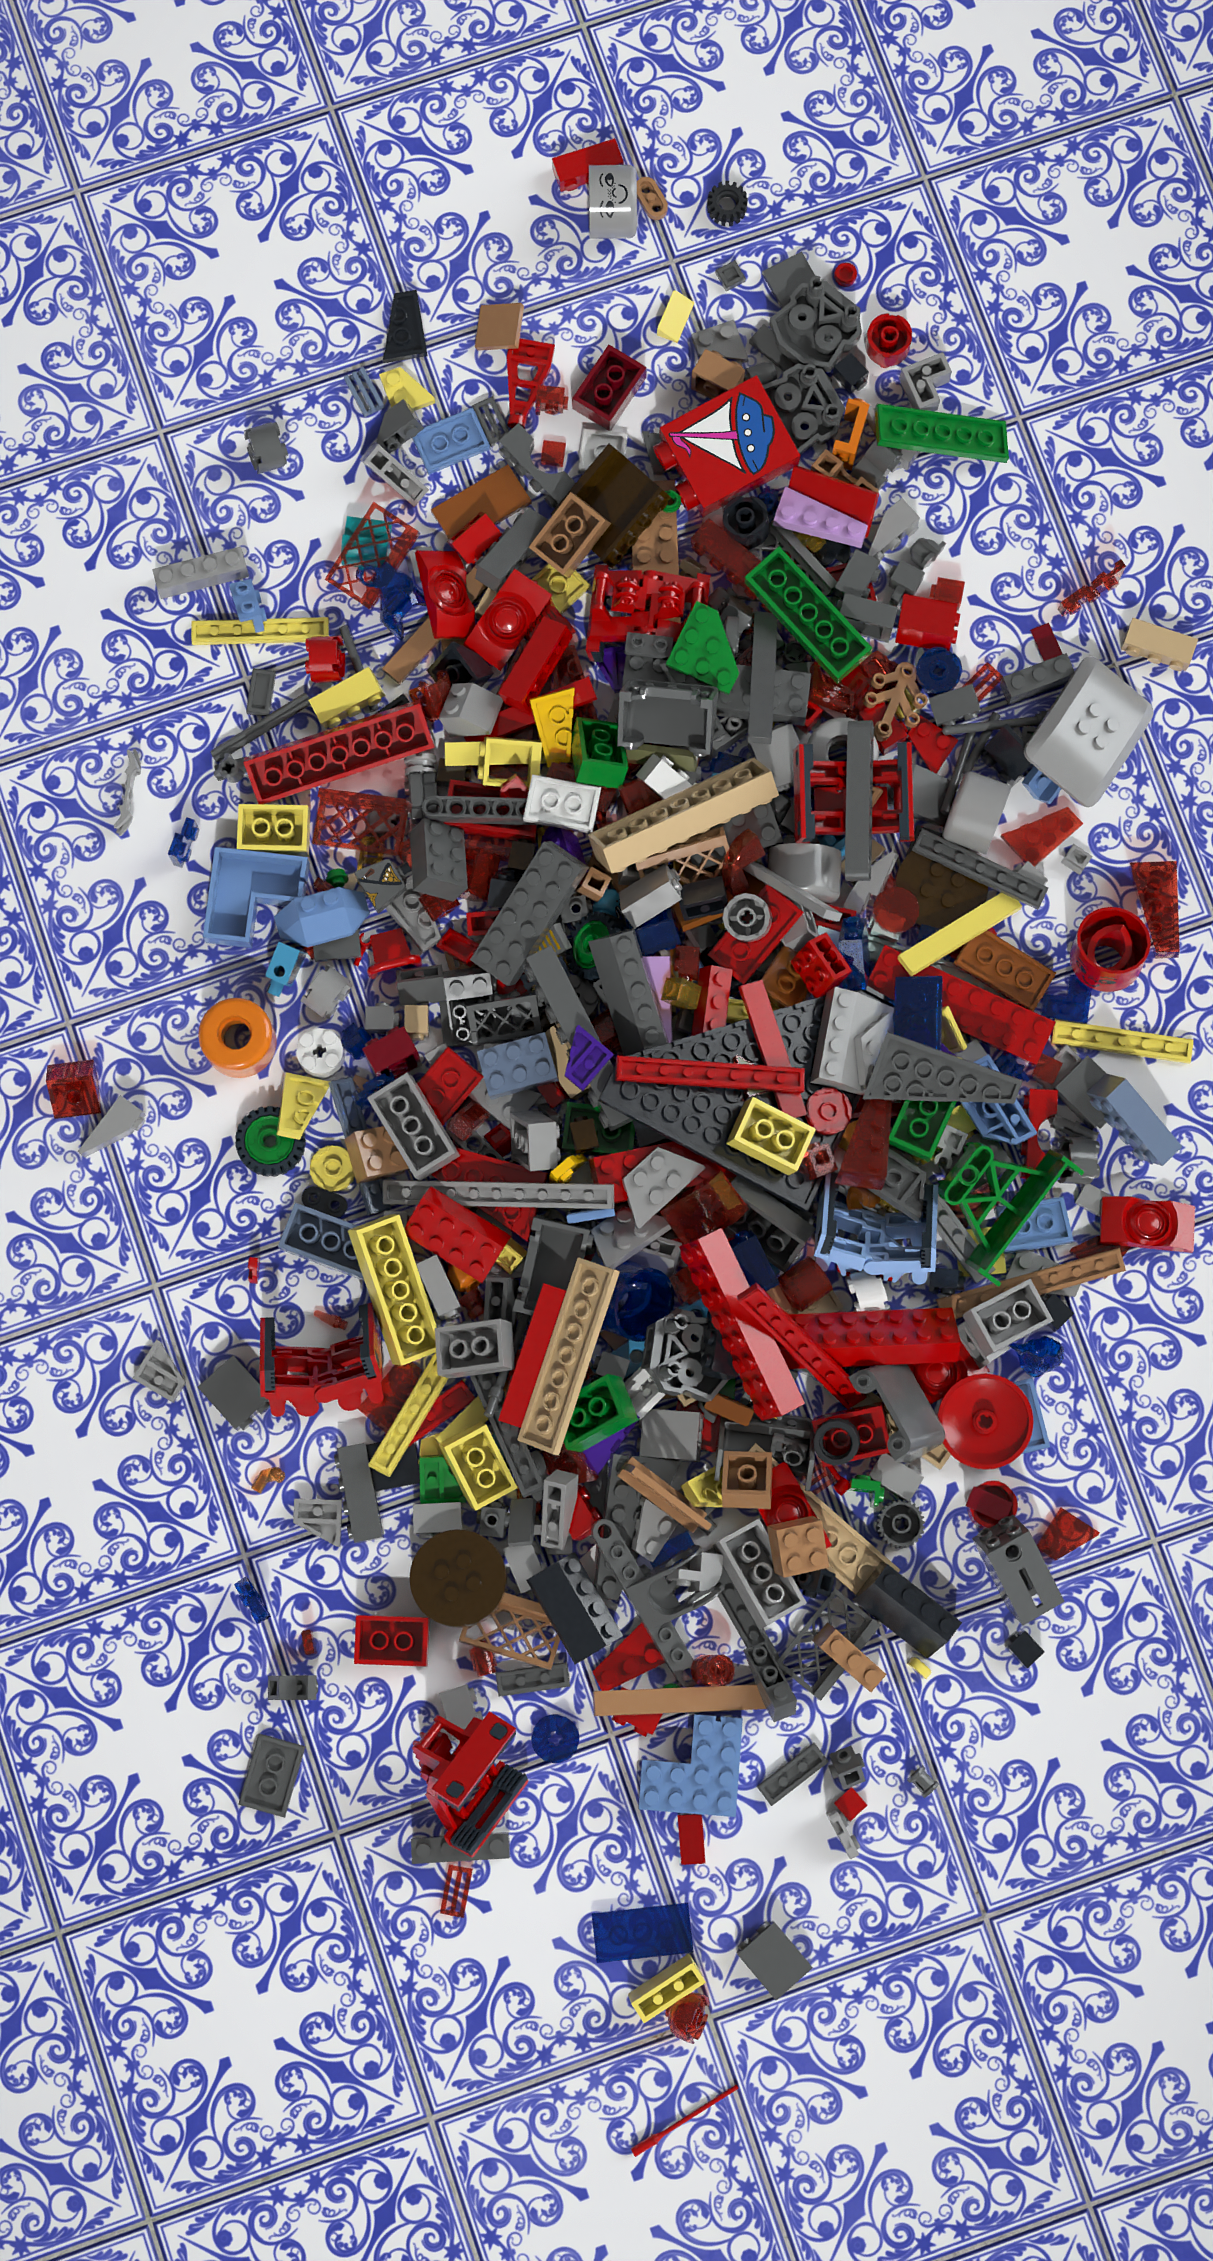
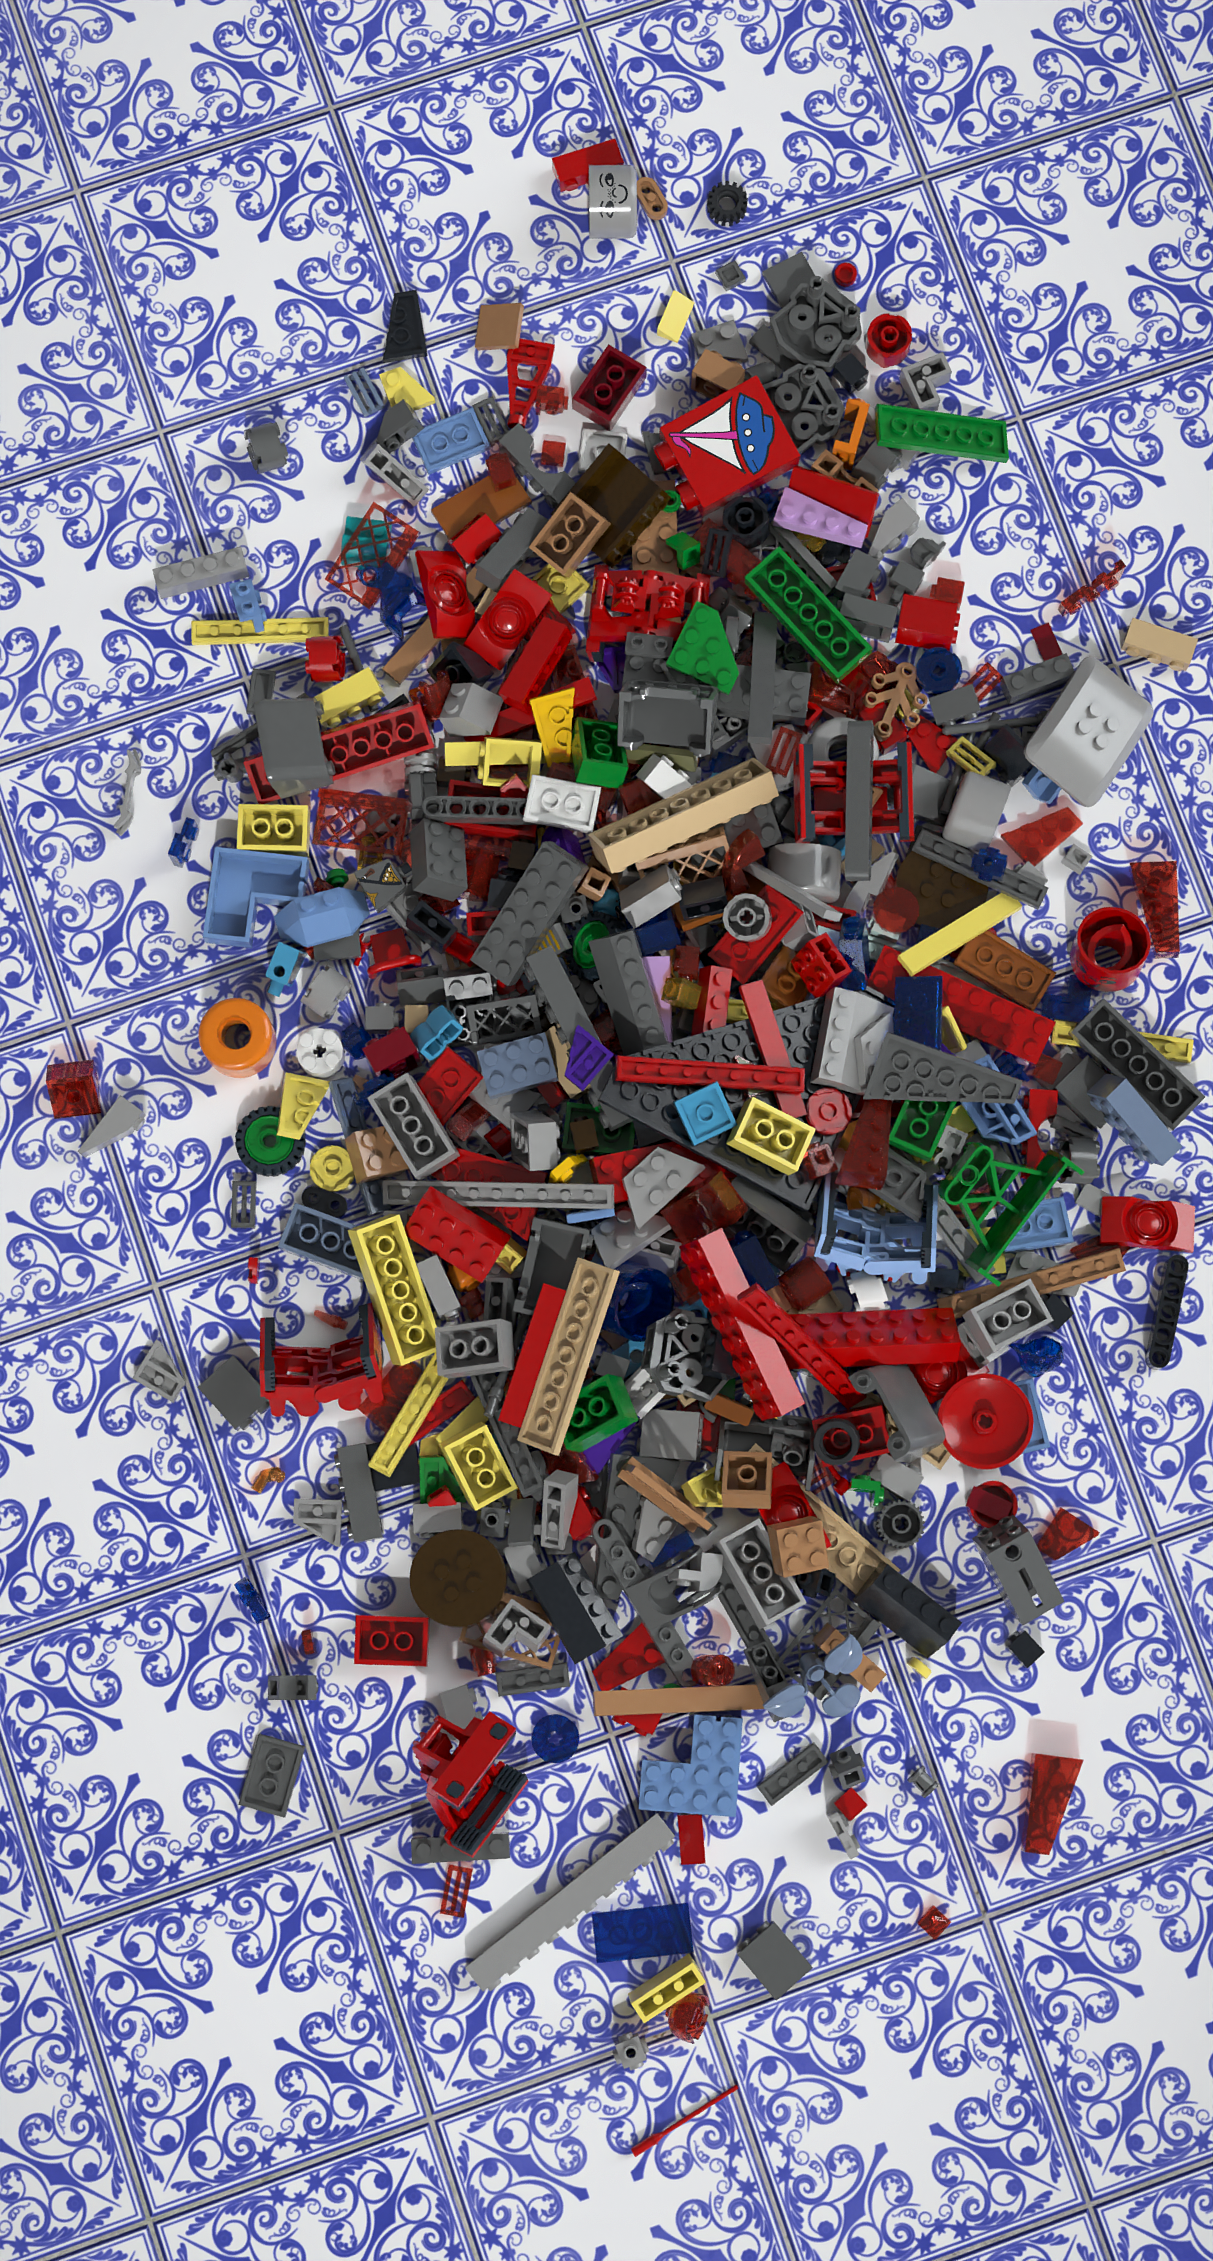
none -> dark grey tile [231,1181,257,1229]
none -> dark grey windscreen [254,697,335,799]
none -> black brick [405,900,458,955]
none -> dark azure brick [410,1005,463,1060]
none -> red slope [426,1485,457,1507]
none -> light grey brick [465,1812,675,1991]
none -> light grey brick [482,1599,551,1658]
none -> clear red brick [485,453,516,492]
none -> light grey brick [612,2032,650,2071]
none -> green panel [666,531,700,570]
none -> dark azure plate [673,1081,737,1146]
none -> black tile [701,527,733,578]
none -> sand blue plant [762,1634,863,1718]
none -> clear red tile [765,726,803,778]
none -> clear red tile [916,1905,951,1940]
none -> light yellow tile [946,736,996,776]
none -> clear blue brick [971,847,1008,882]
none -> clear red wedge [1021,1753,1084,1855]
none -> dark grey brick [1067,999,1205,1131]
none -> black beam [1145,1255,1189,1370]

